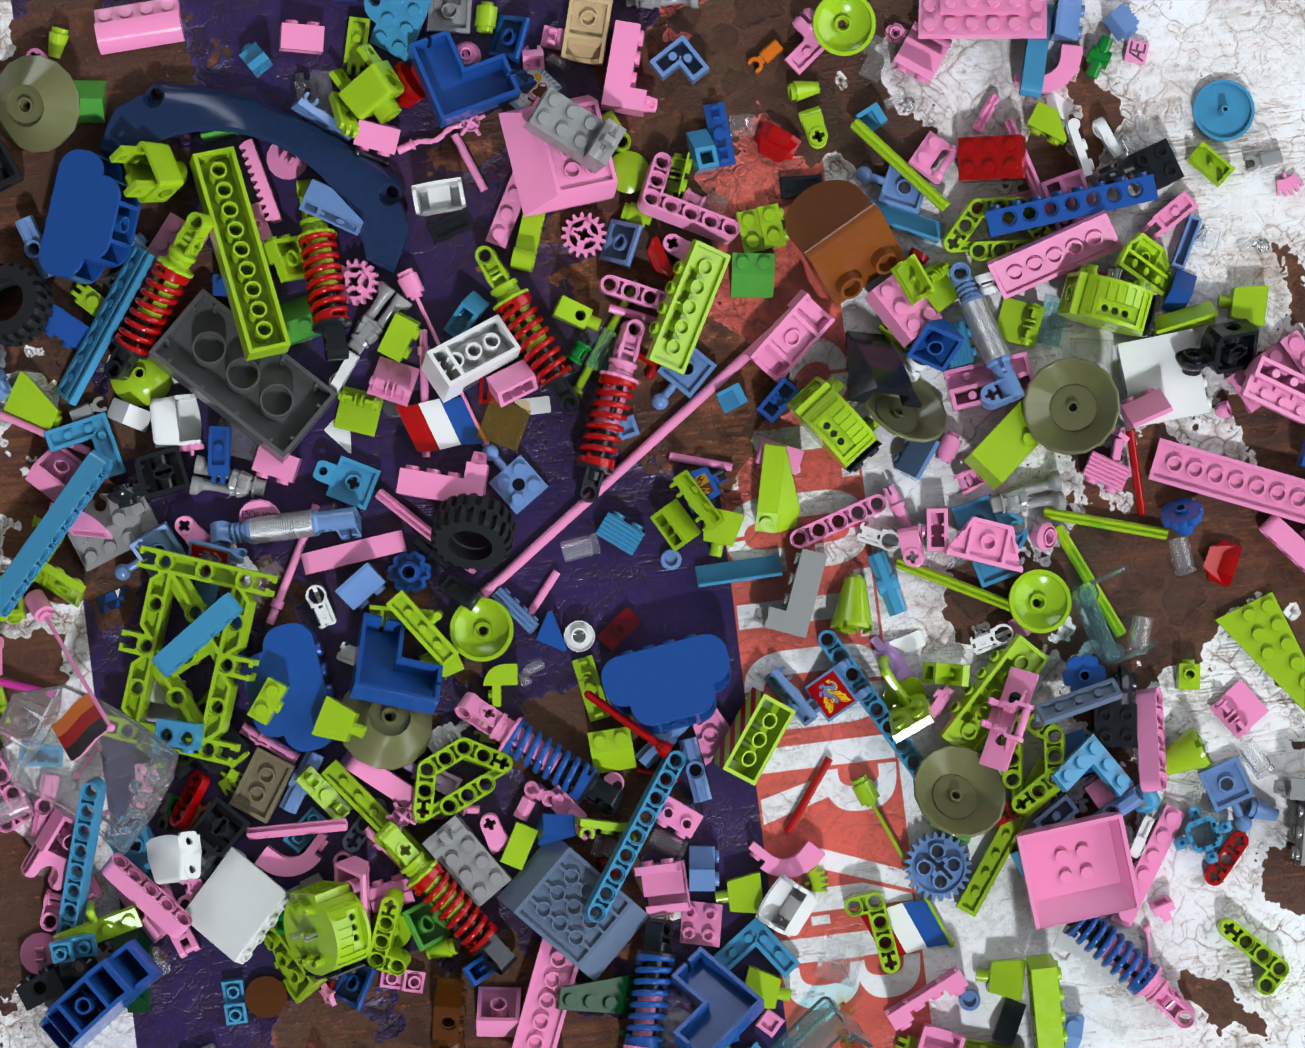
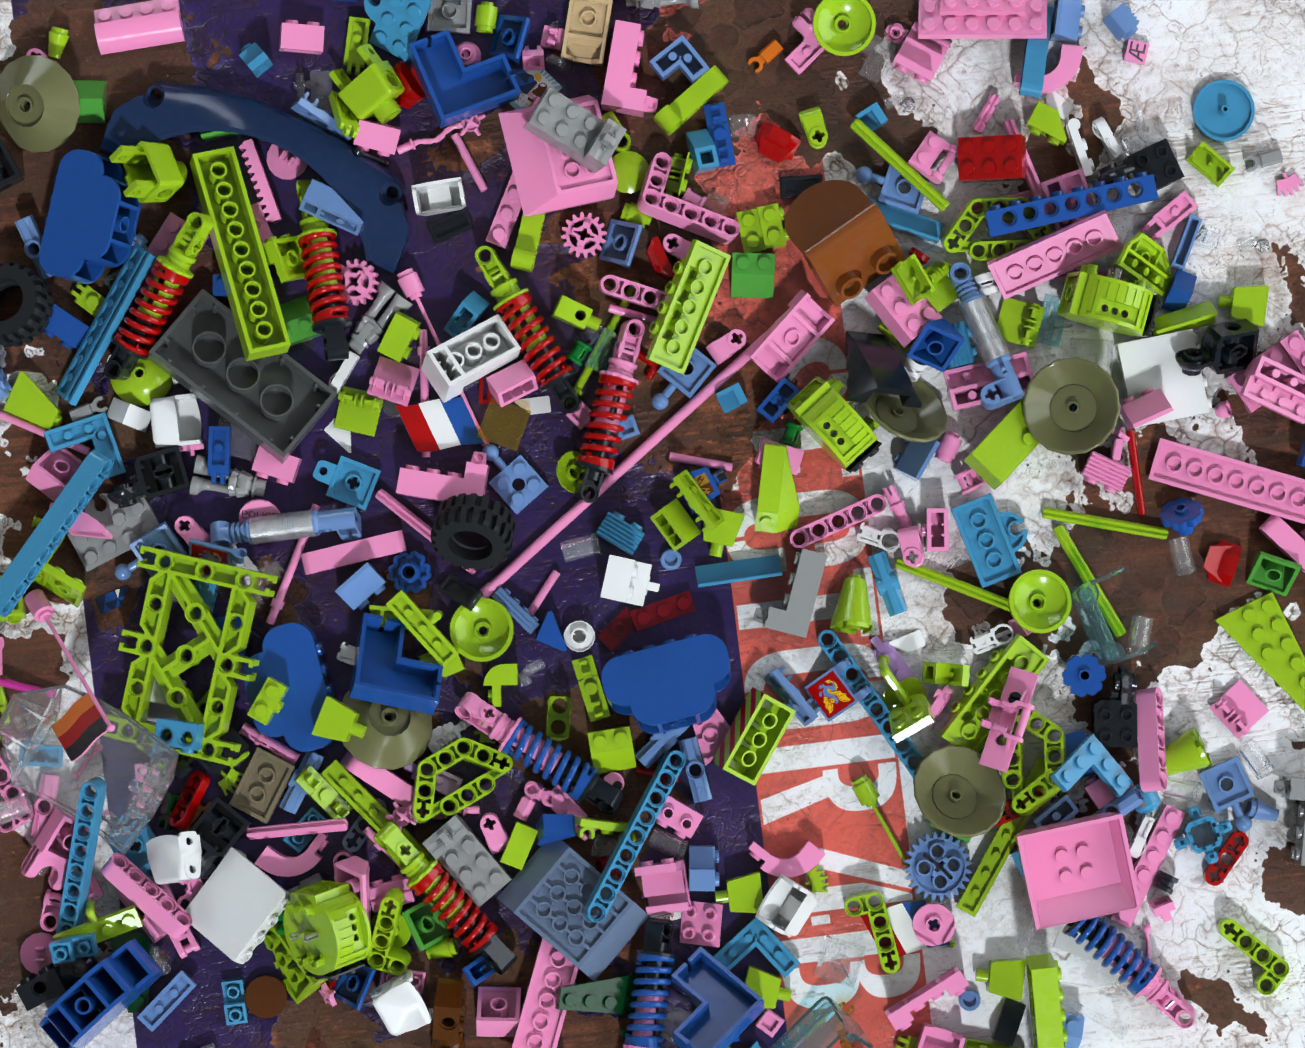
dark azure beam [151,592,244,678] -> none
white piece [305,584,337,629] -> none
black pin [412,534,452,571] -> none
red piece [584,690,674,758] -> none
red bar [784,756,833,834] -> none
lime cone [787,81,820,102] -> none
bright pink wing [944,517,1023,573] -> none
light grey piece [989,470,1066,514] -> none
bright pink cone [1029,522,1057,551] -> none
sand blue panel [1034,678,1123,726] -> none
green axle [1084,35,1114,80] -> none
lime brick [1175,659,1201,690] -> none
none -> medium blue plate [137,970,197,1032]
none -> white piece [370,970,434,1036]
none -> lime piece [546,696,571,741]
none -> lime dish [556,451,588,493]
none -> bright pink tile [566,400,591,430]
none -> white hinge [600,555,660,606]
none -> dark red plate [628,590,696,632]
none -> lime beam [654,65,729,136]
none -> bright pink piece [706,329,747,365]
none -> green bush [779,421,804,448]
none -> bright pink plate [912,902,955,946]
none -> black wheel [1153,870,1179,895]
none -> bright green slope [1246,551,1302,596]

